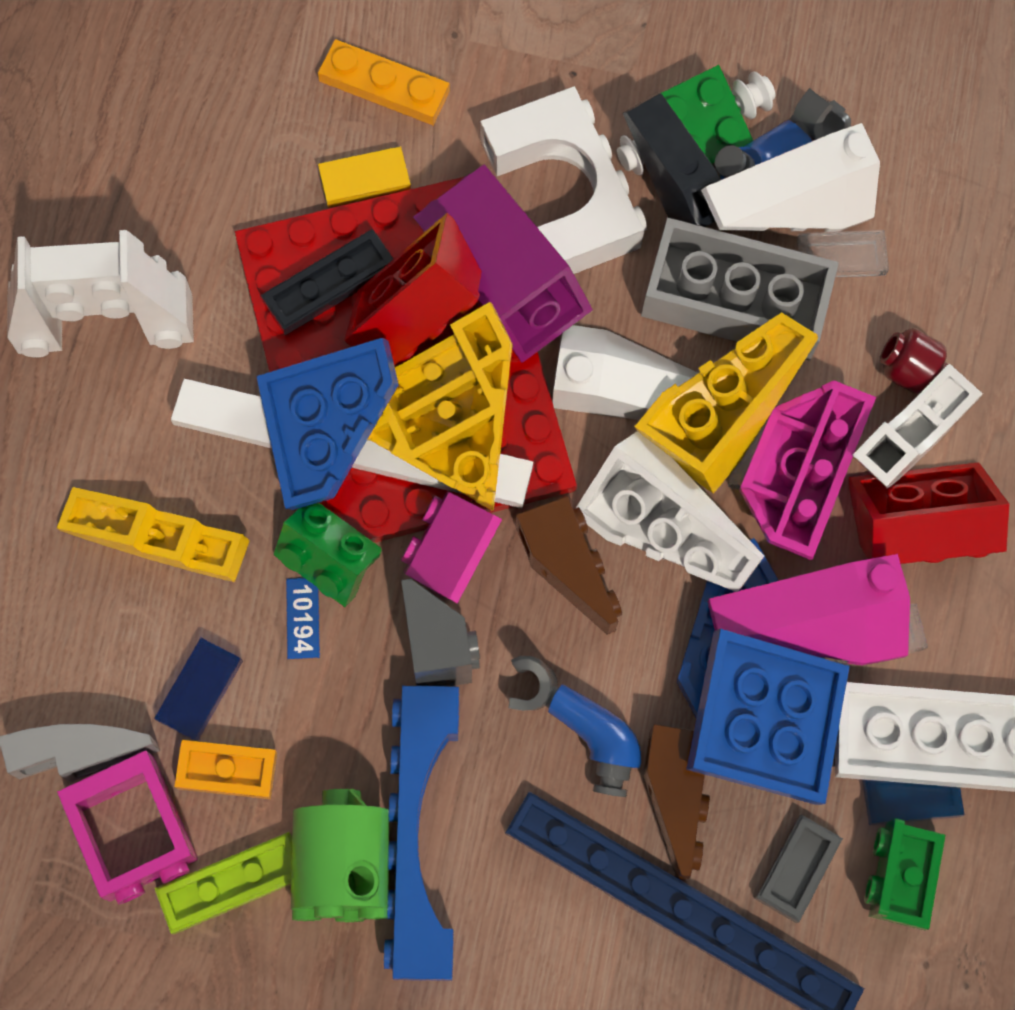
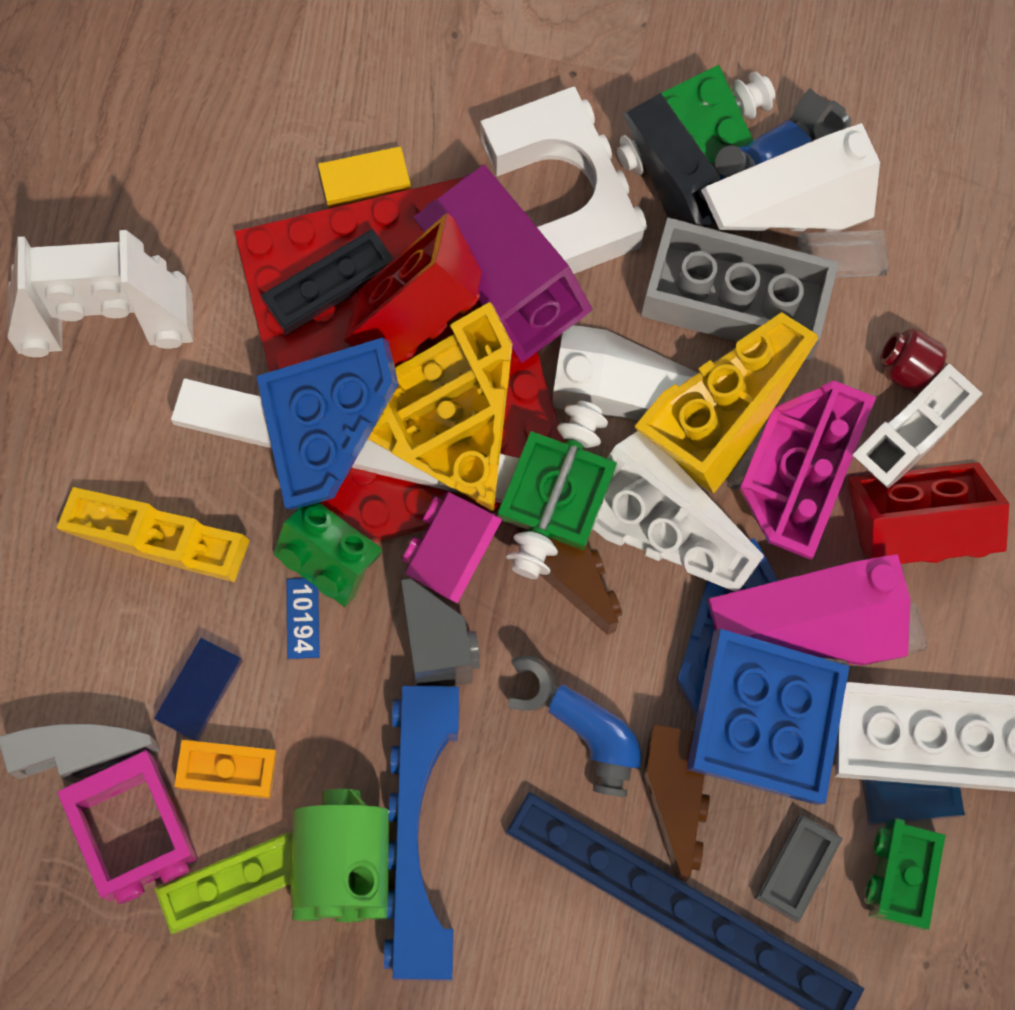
light orange plate [318,39,450,126] -> none
none -> green plate [498,401,617,579]

